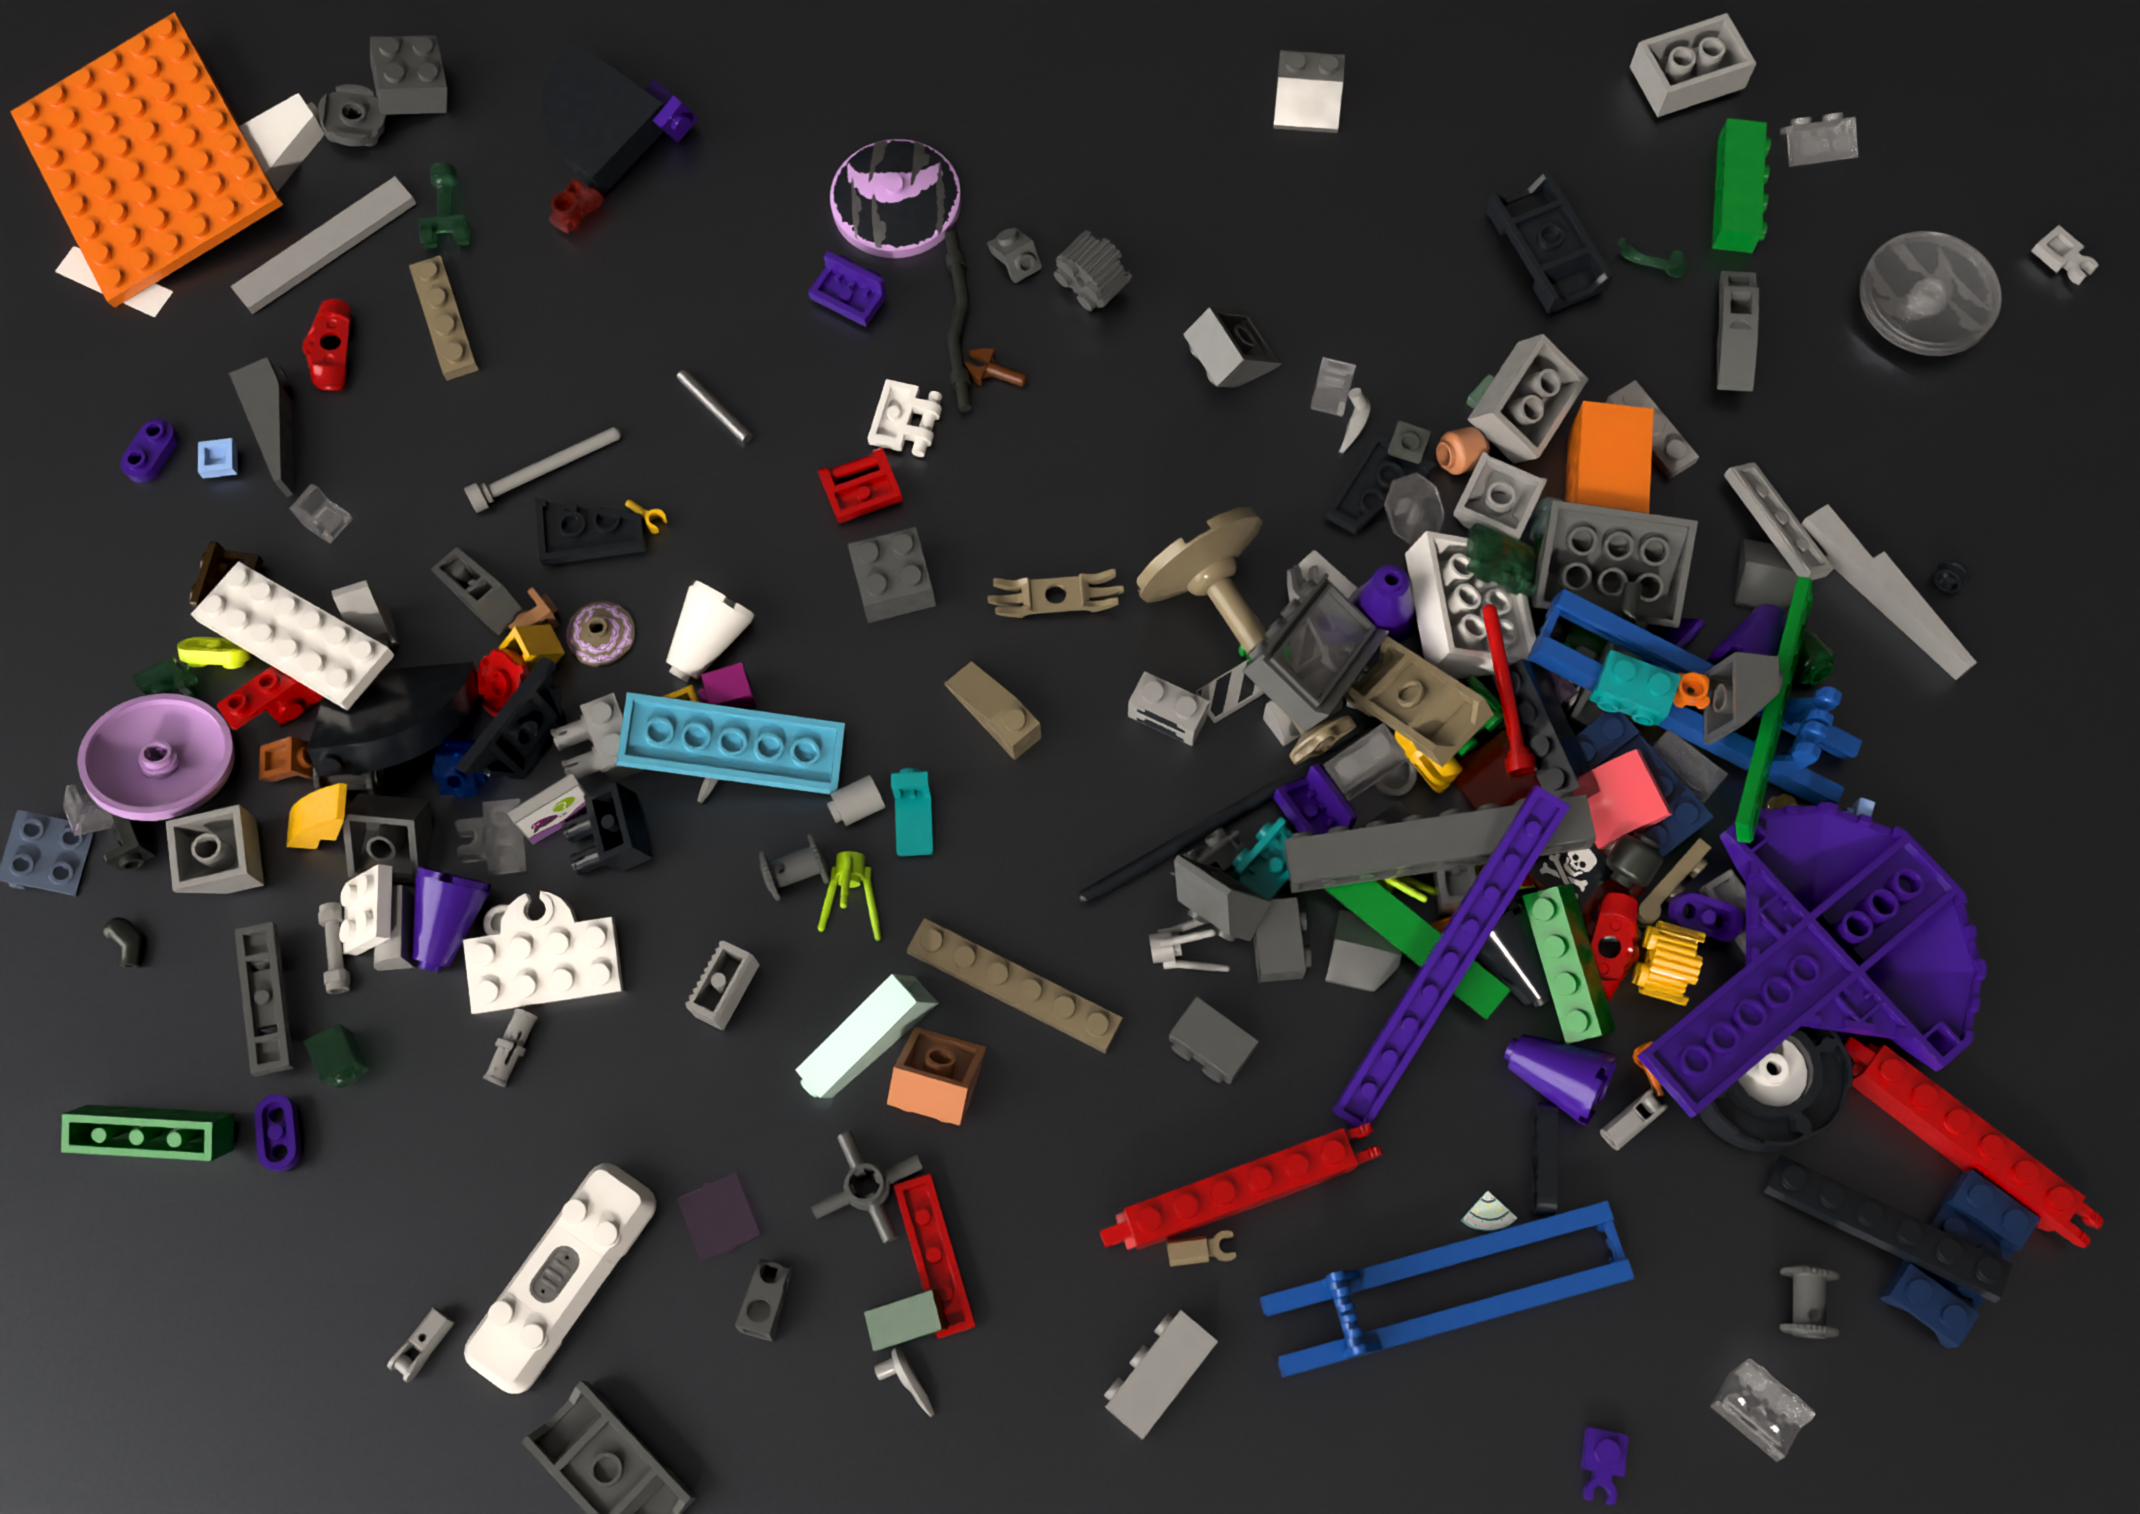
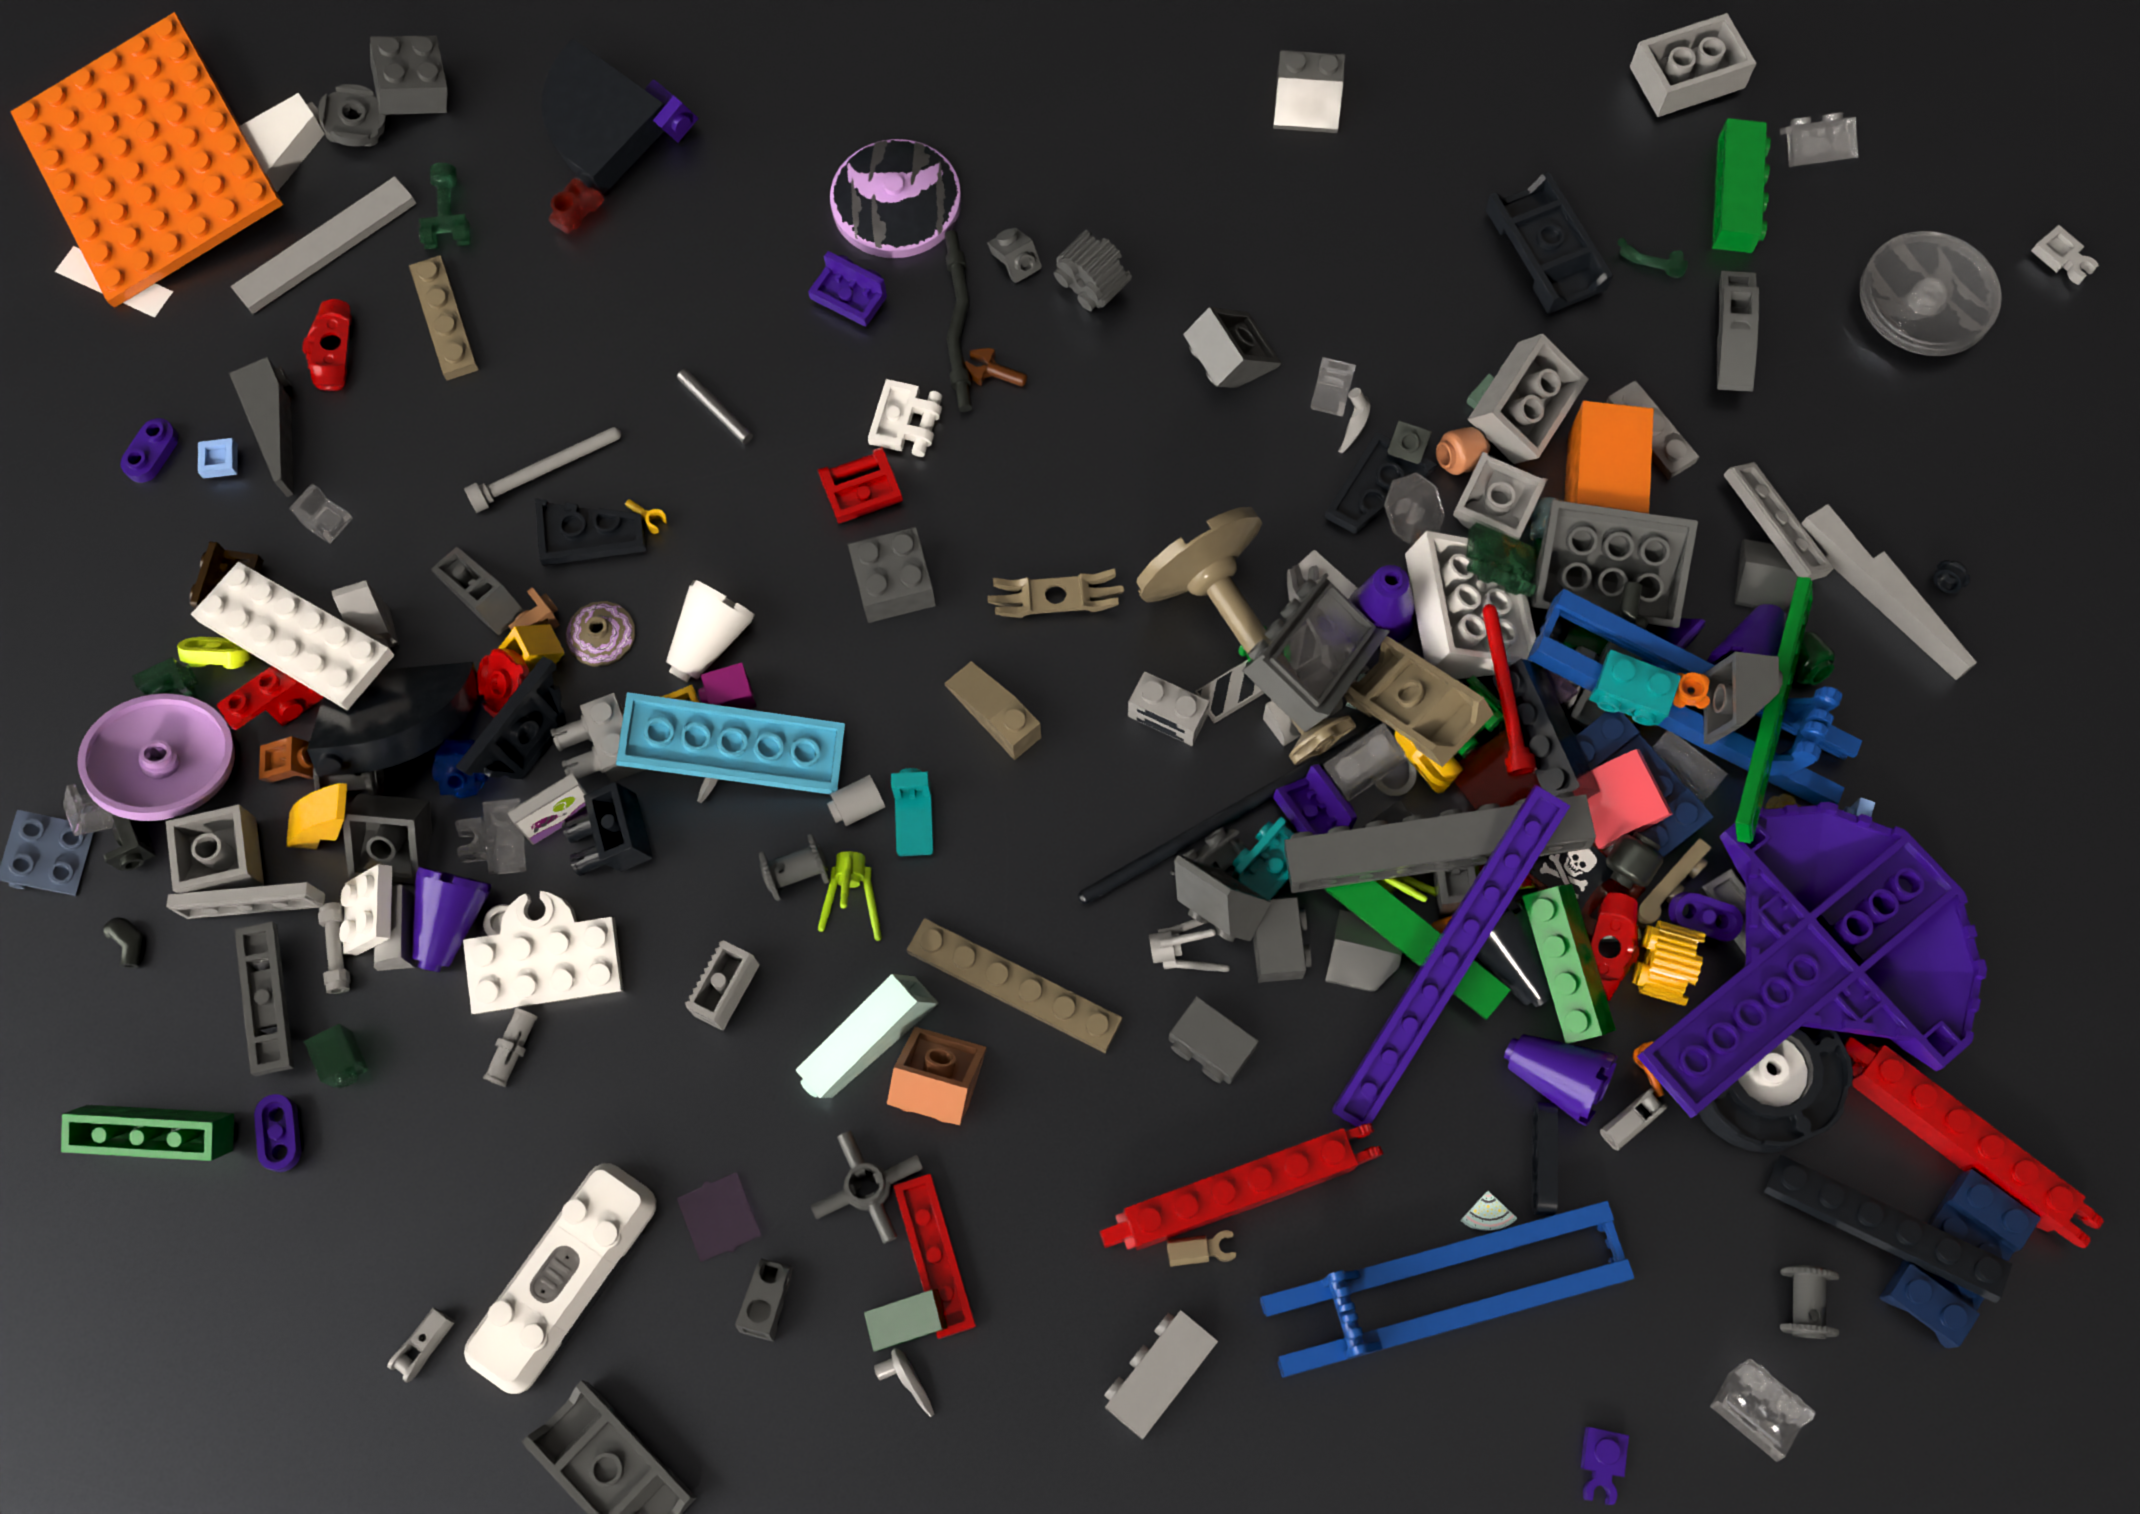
none -> light grey tile [166,882,325,919]

